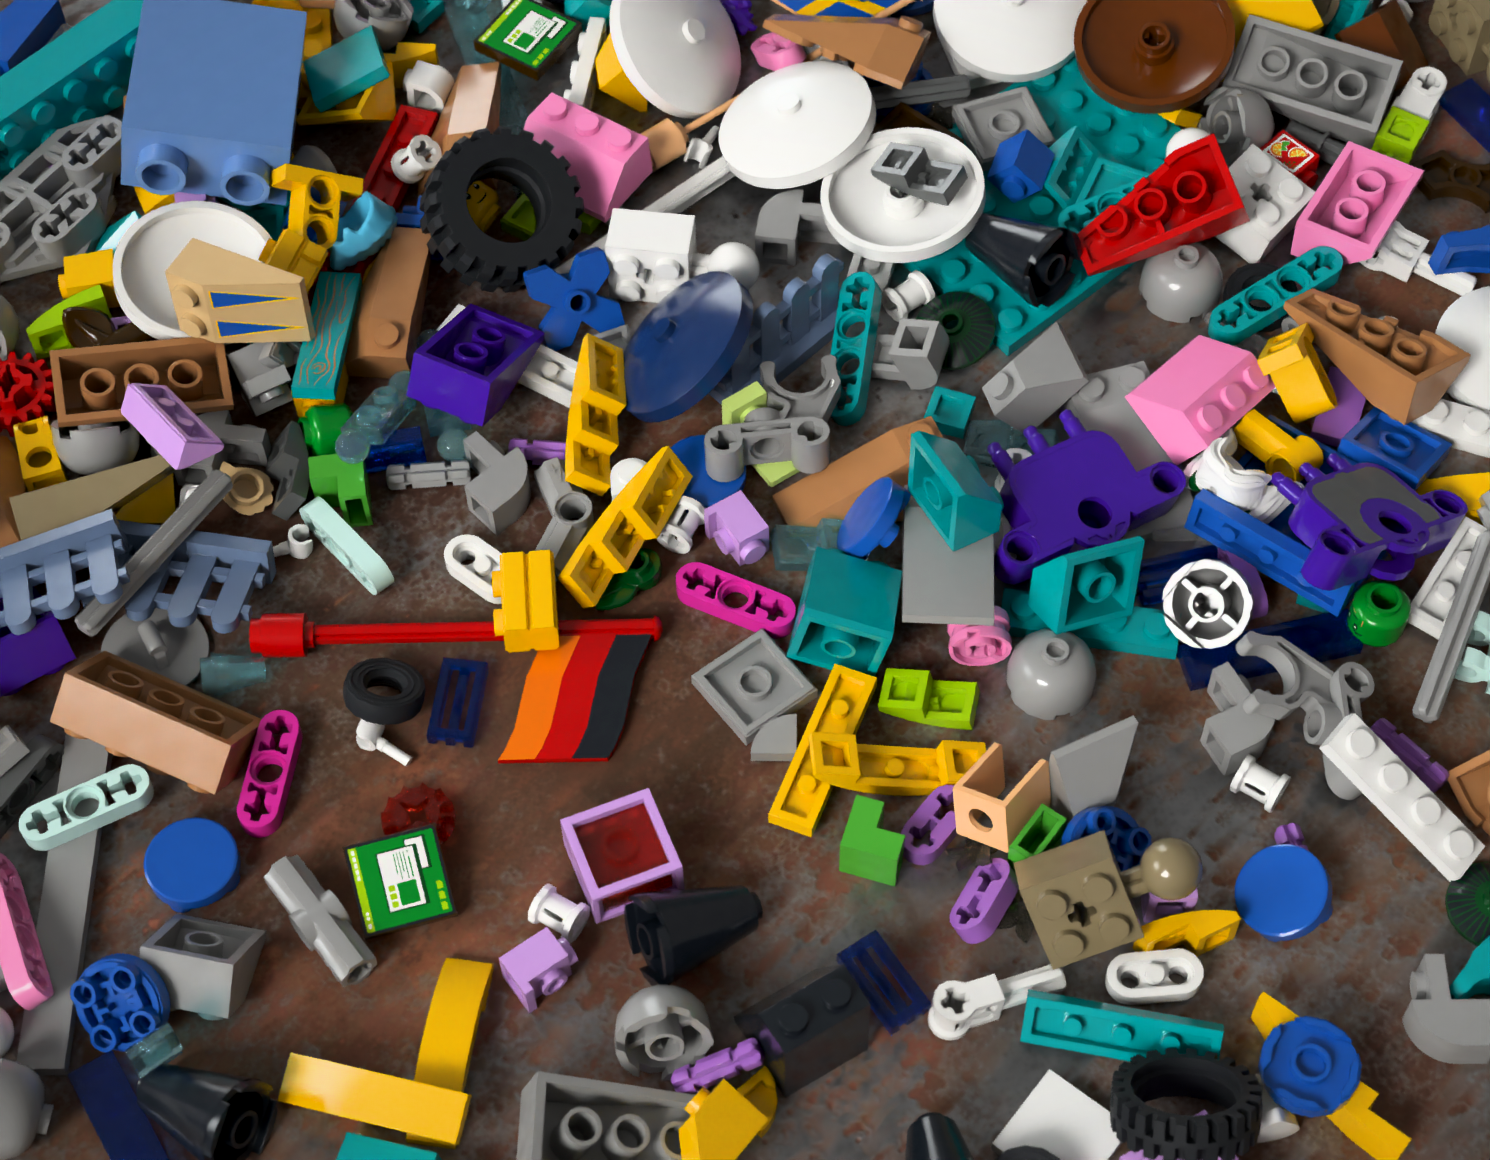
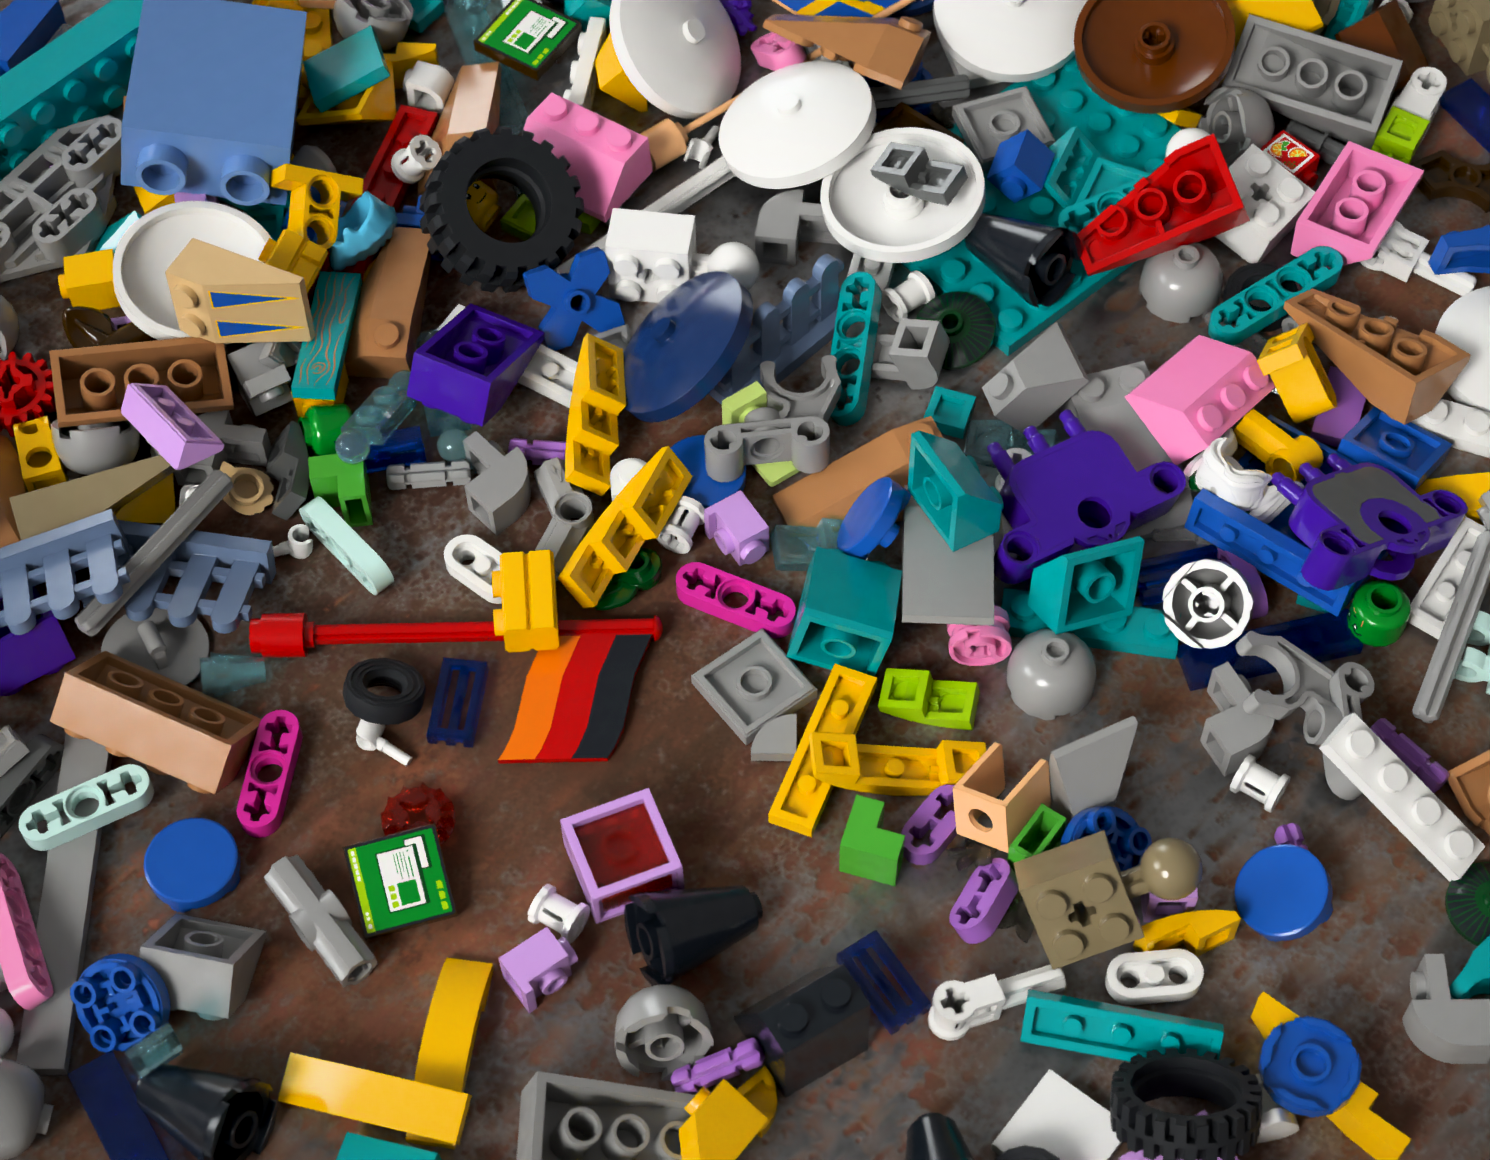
lime slope [26,284,112,360] -> none

